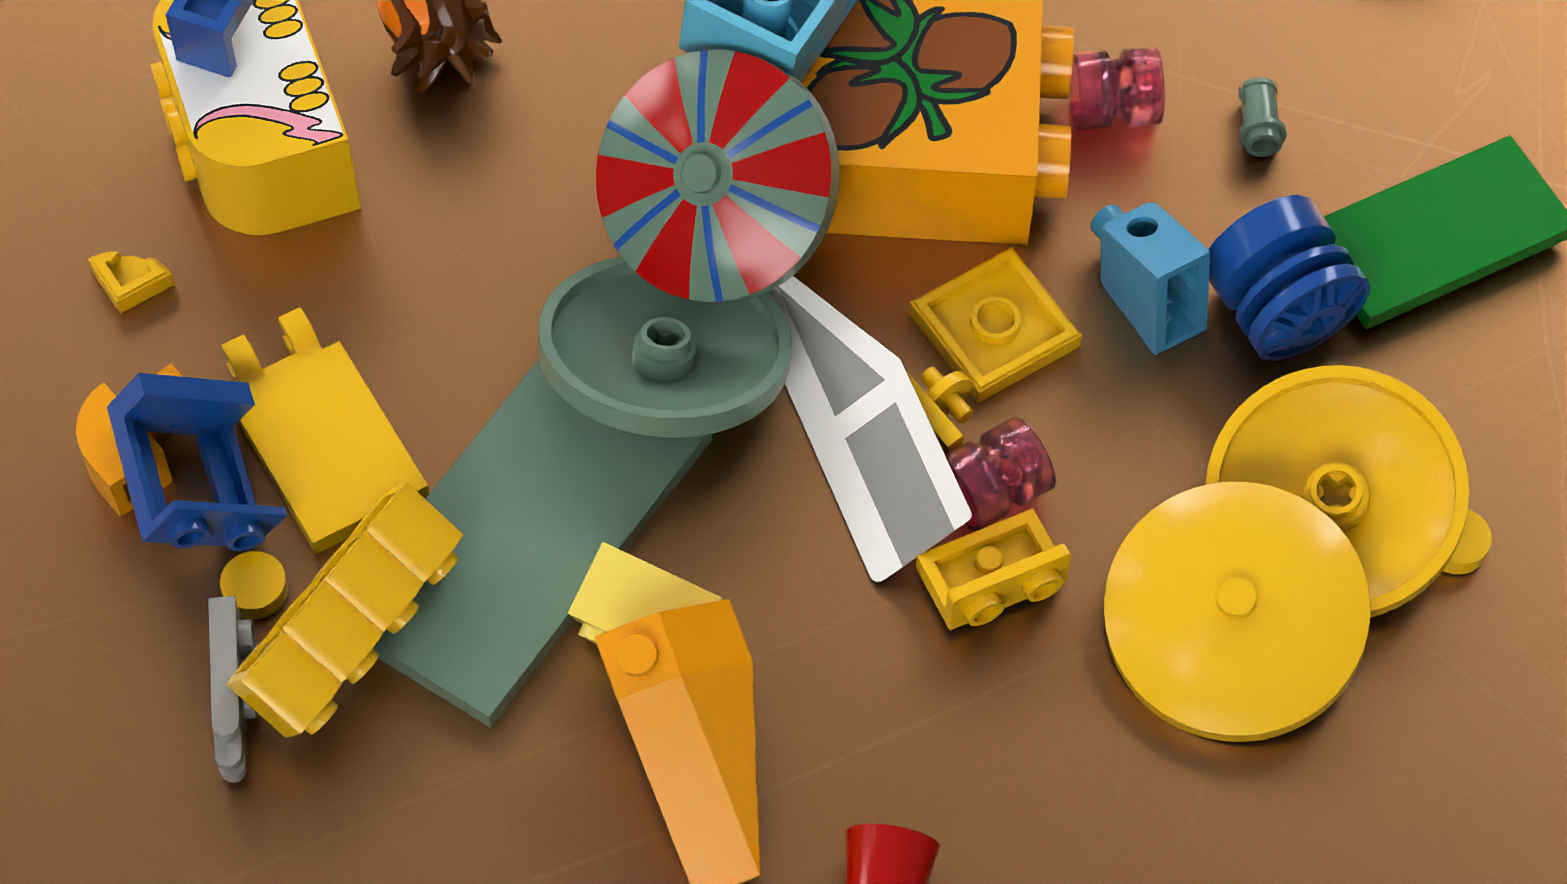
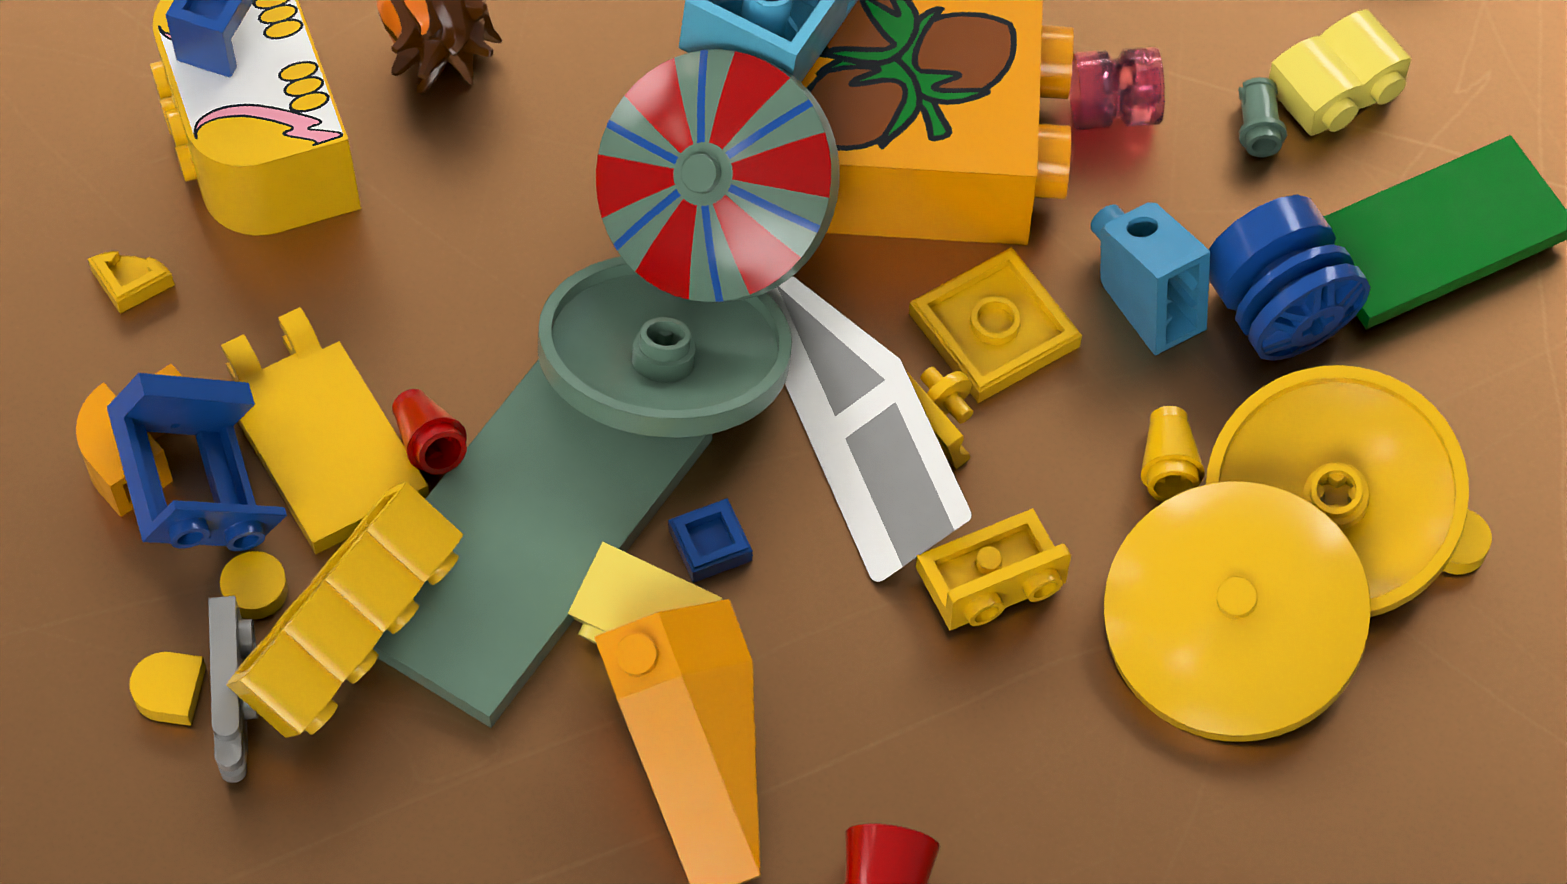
clear pink wheel [945,416,1056,532] -> none
none -> yellow tile [129,652,206,726]
none -> red cone [392,389,467,475]
none -> blue tile [668,498,753,583]
none -> yellow cone [1141,406,1205,502]
none -> light yellow brick [1269,9,1411,136]

